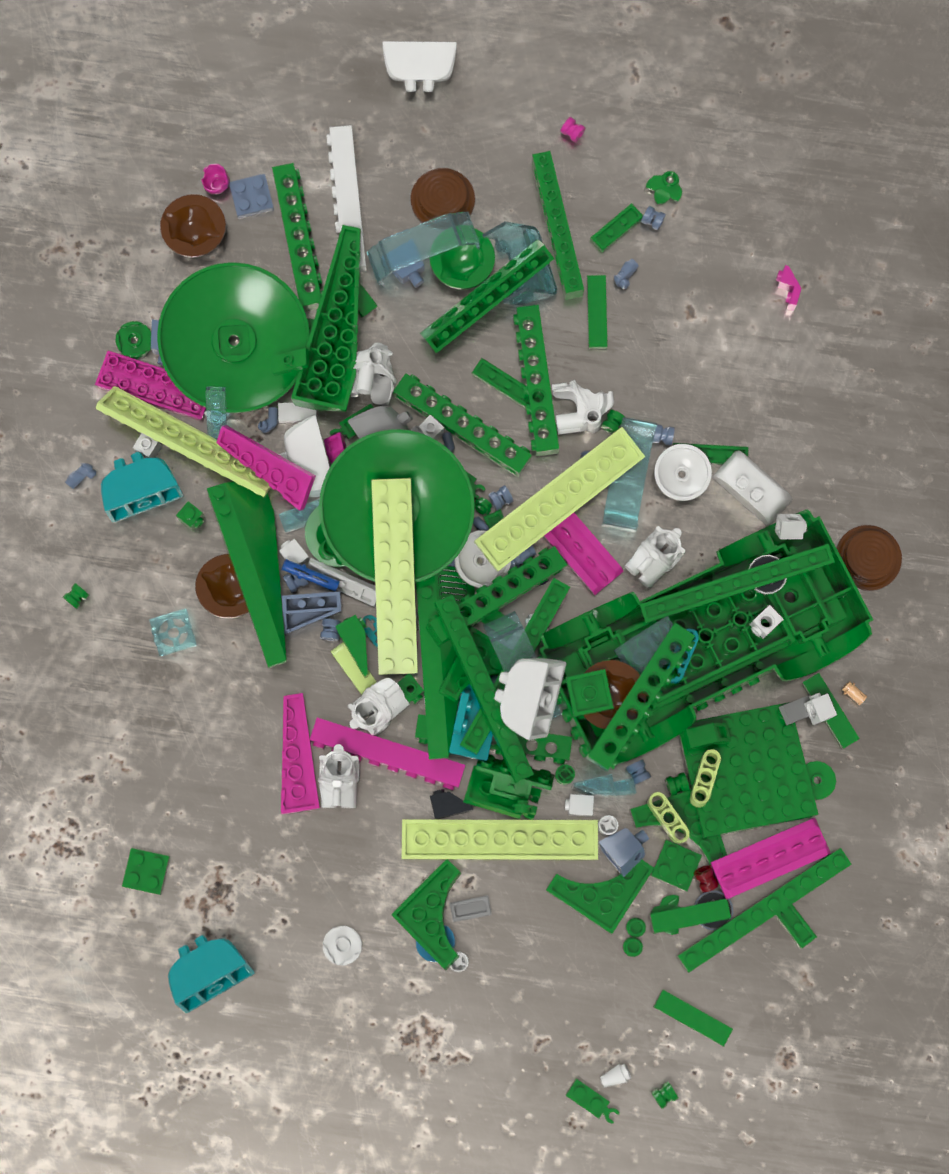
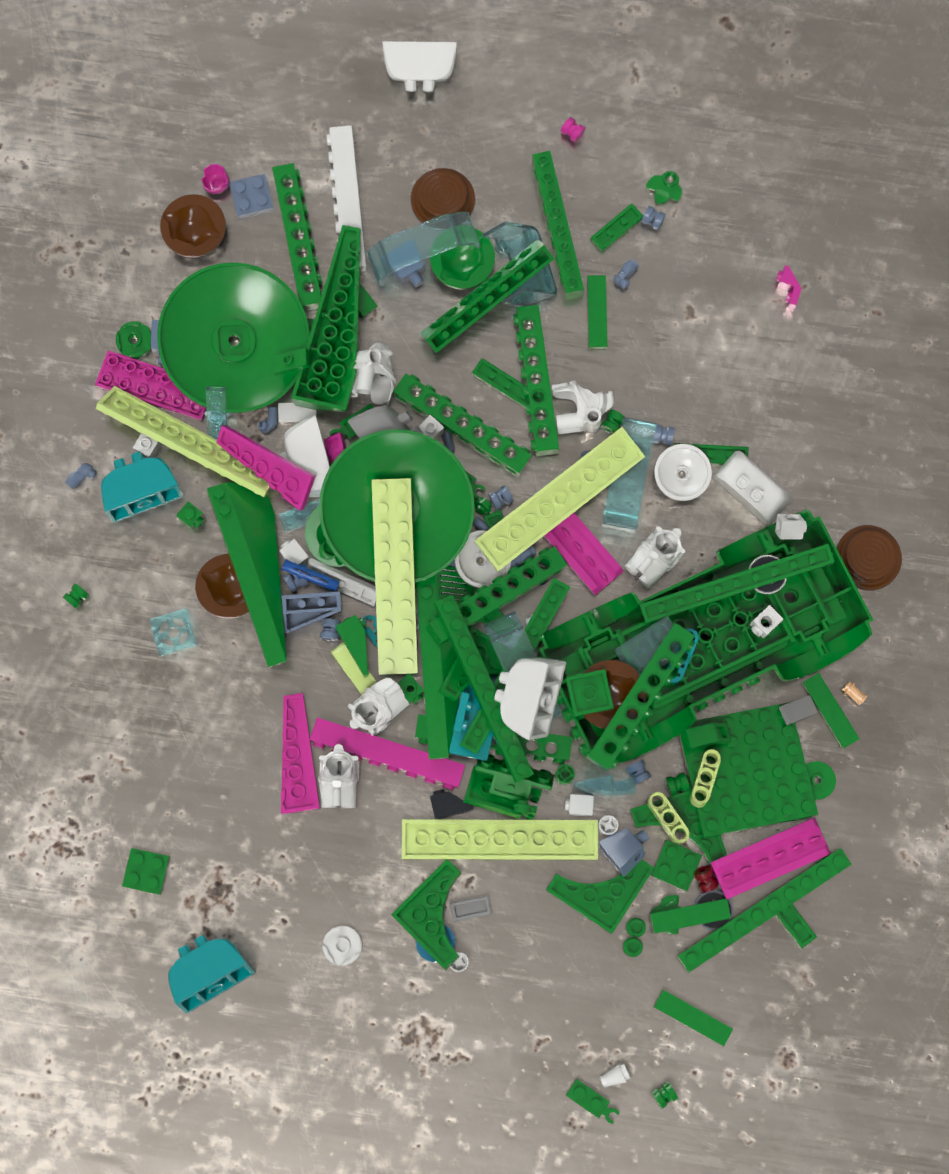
white brick [804,693,837,725] -> none

